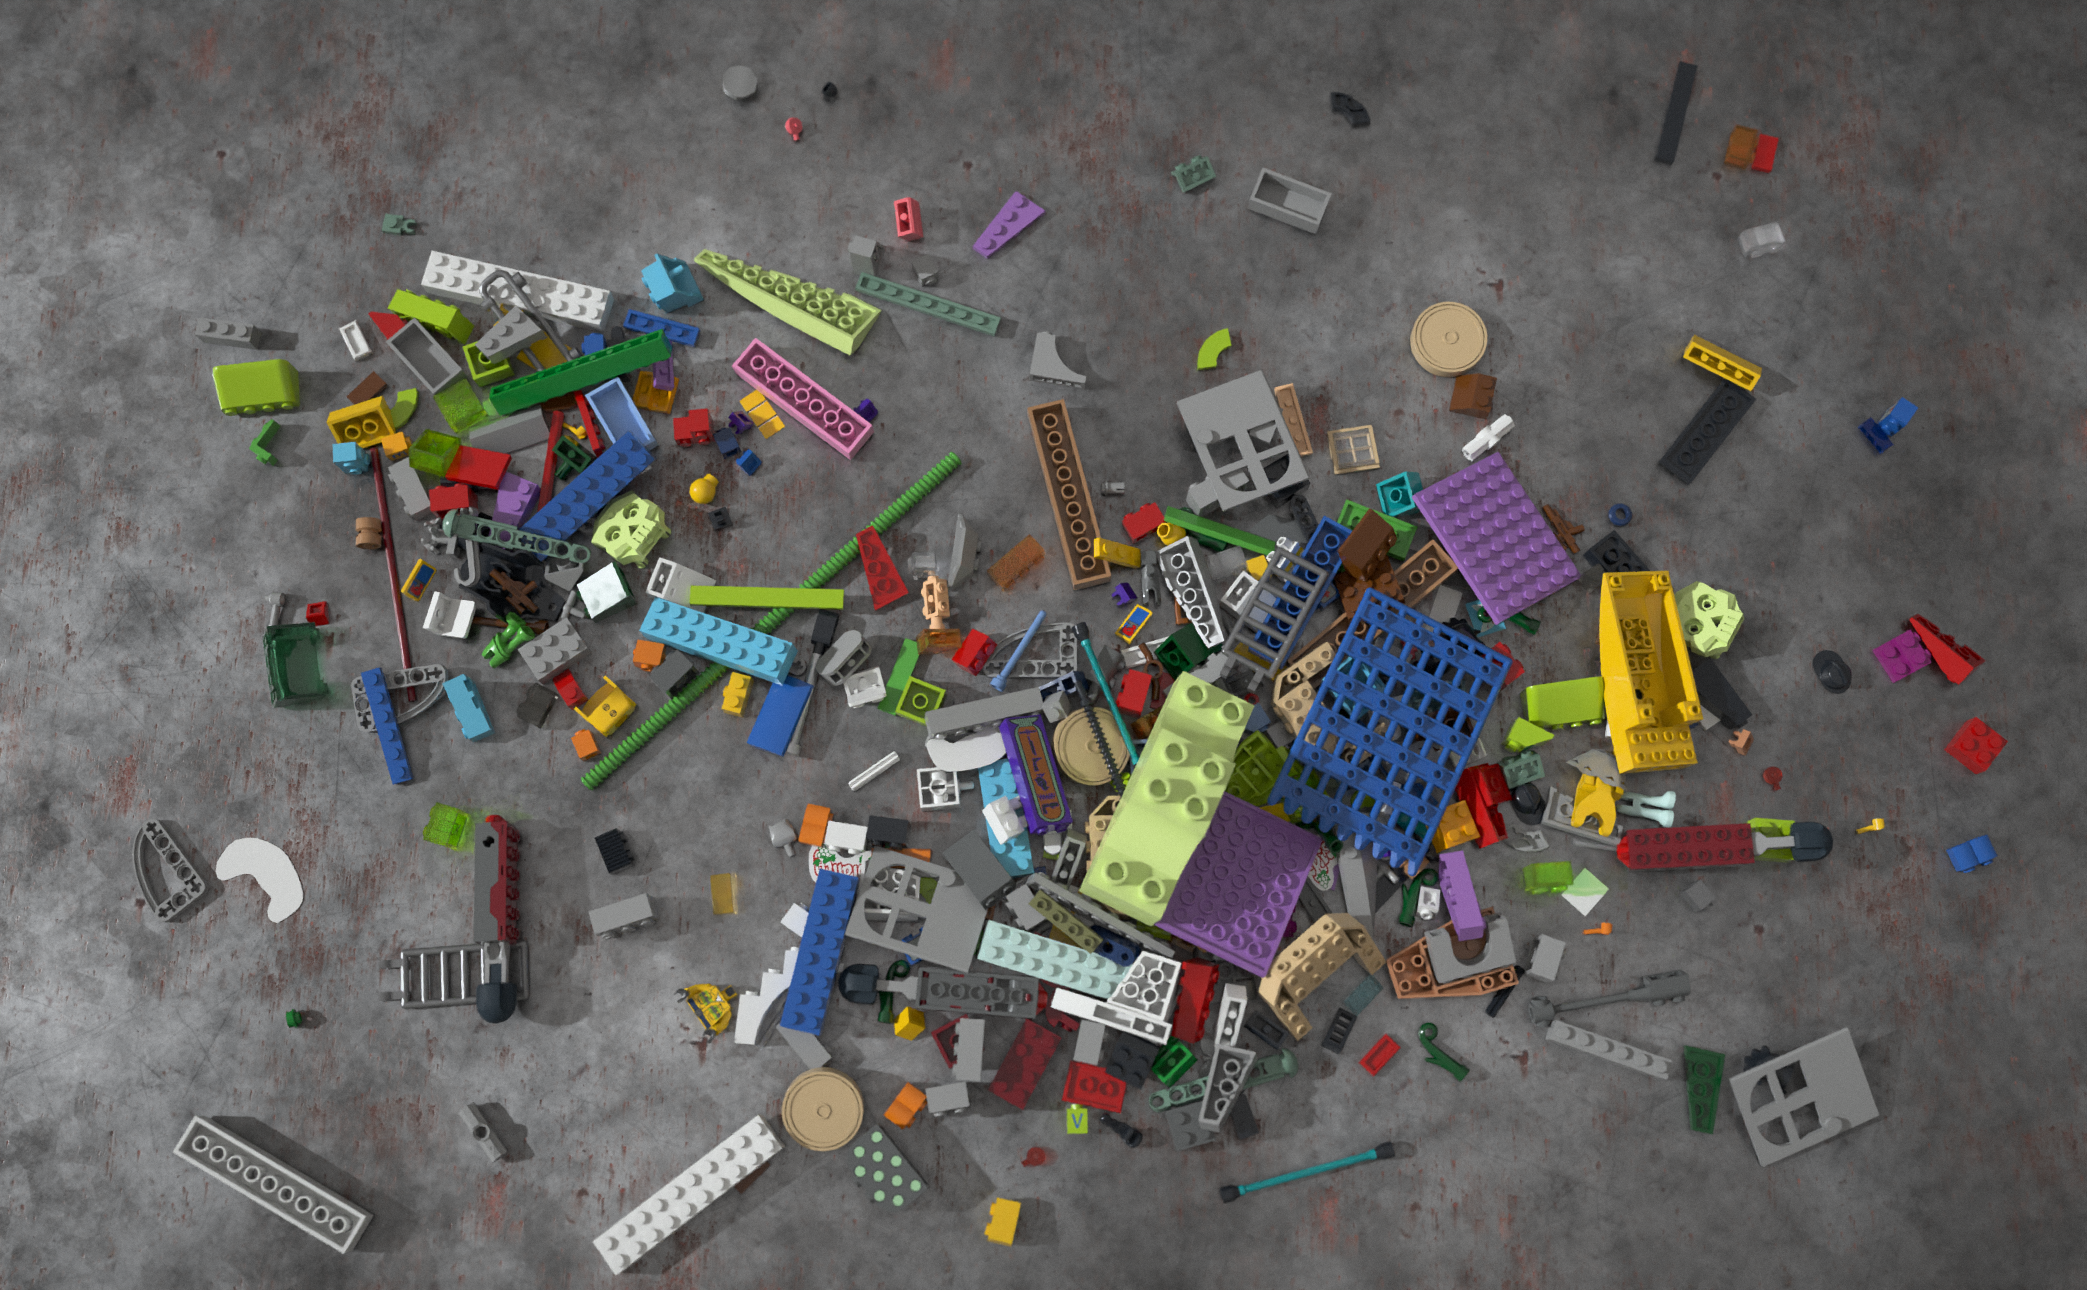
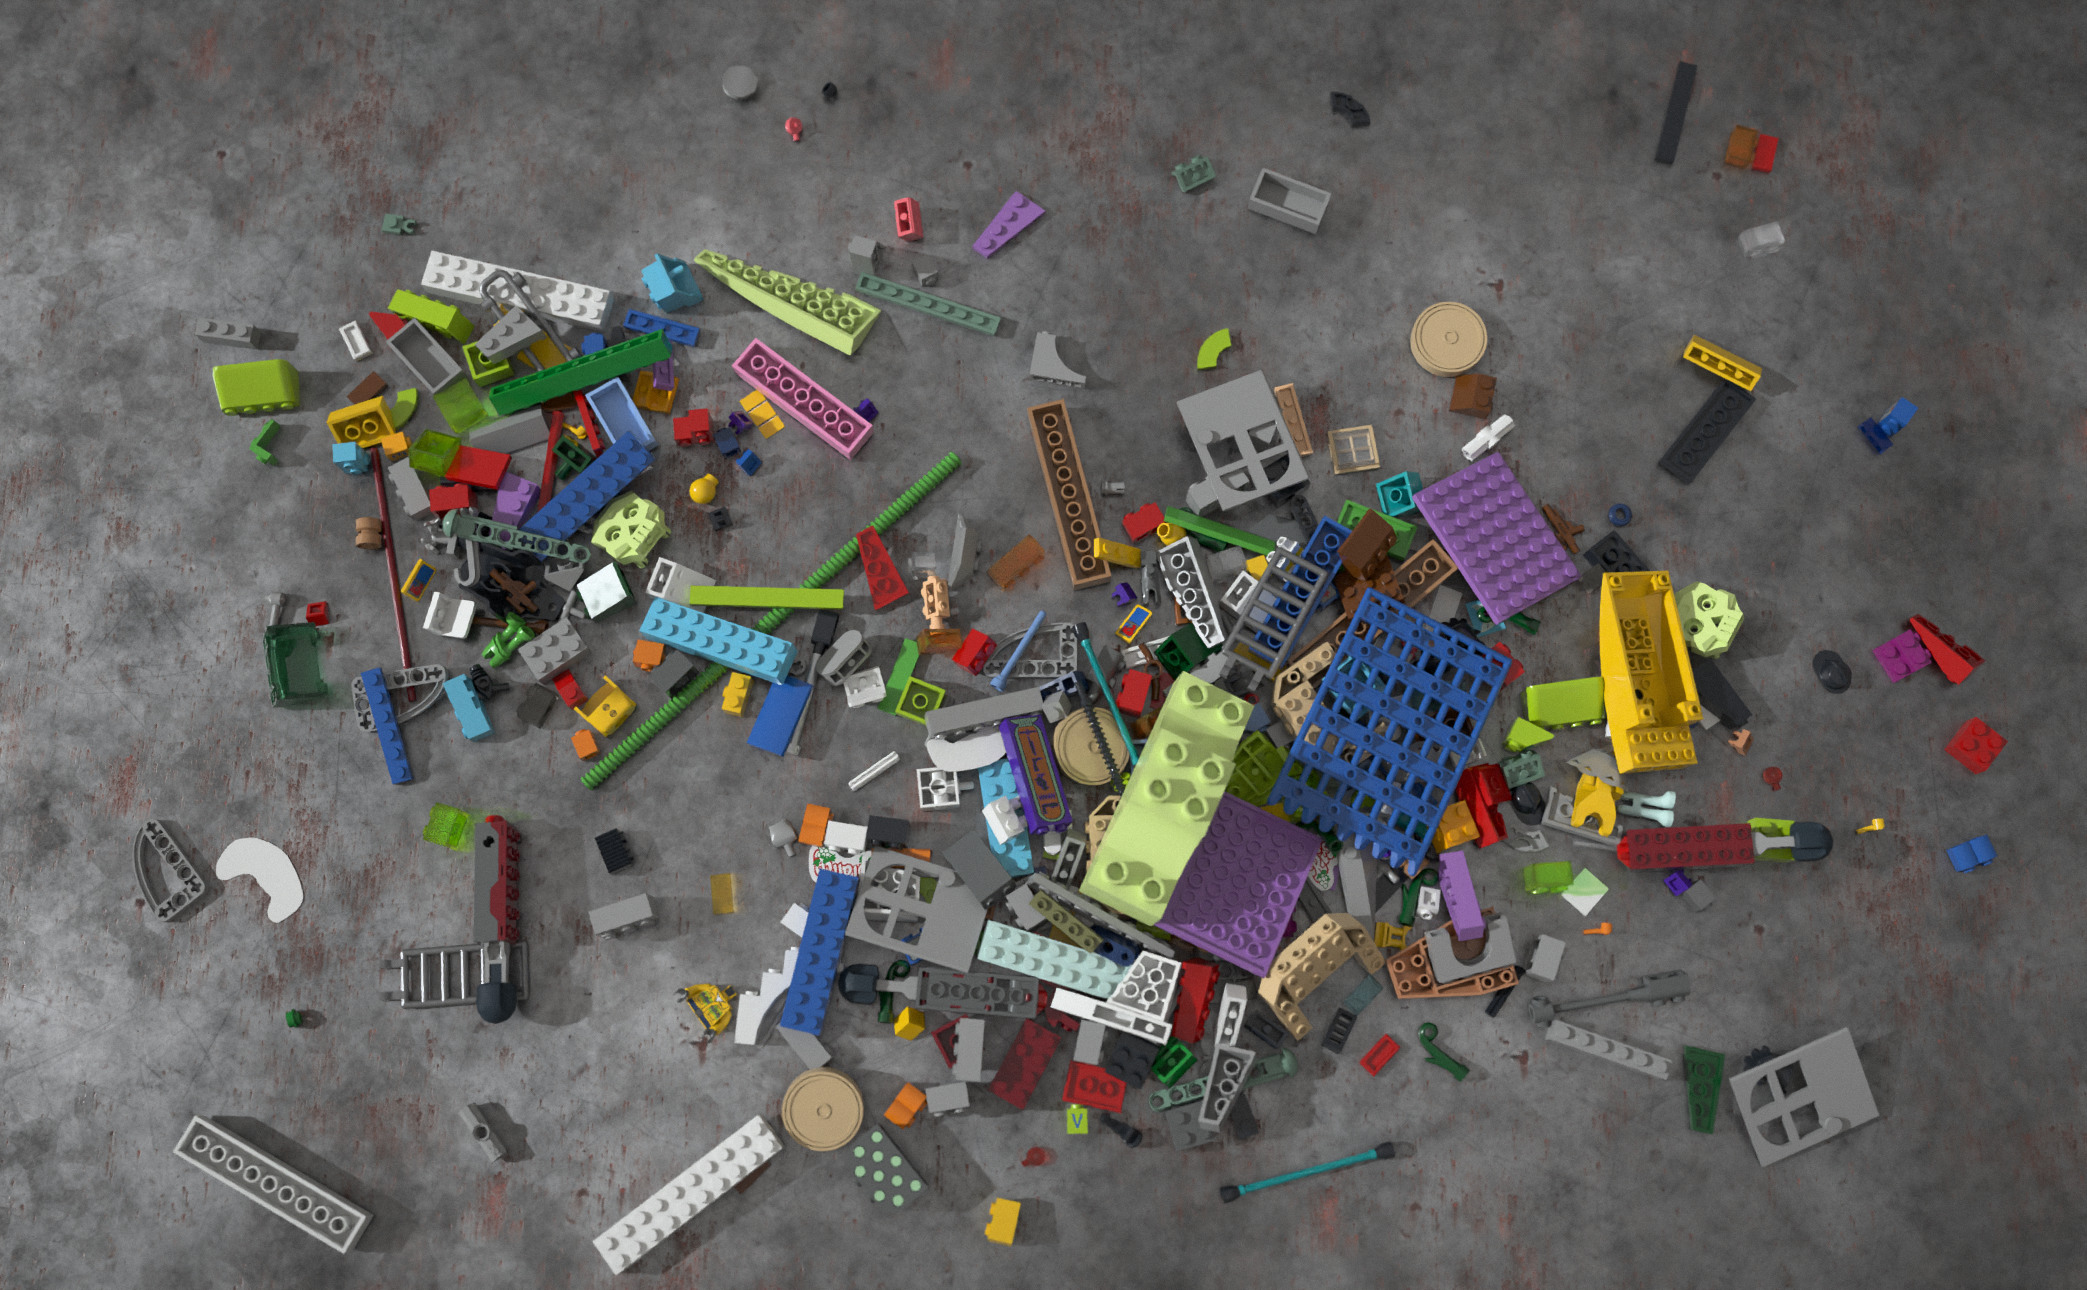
none -> black piece [469,664,510,700]
none -> yellow piece [1374,922,1412,951]
none -> dark purple tile [1663,869,1692,896]

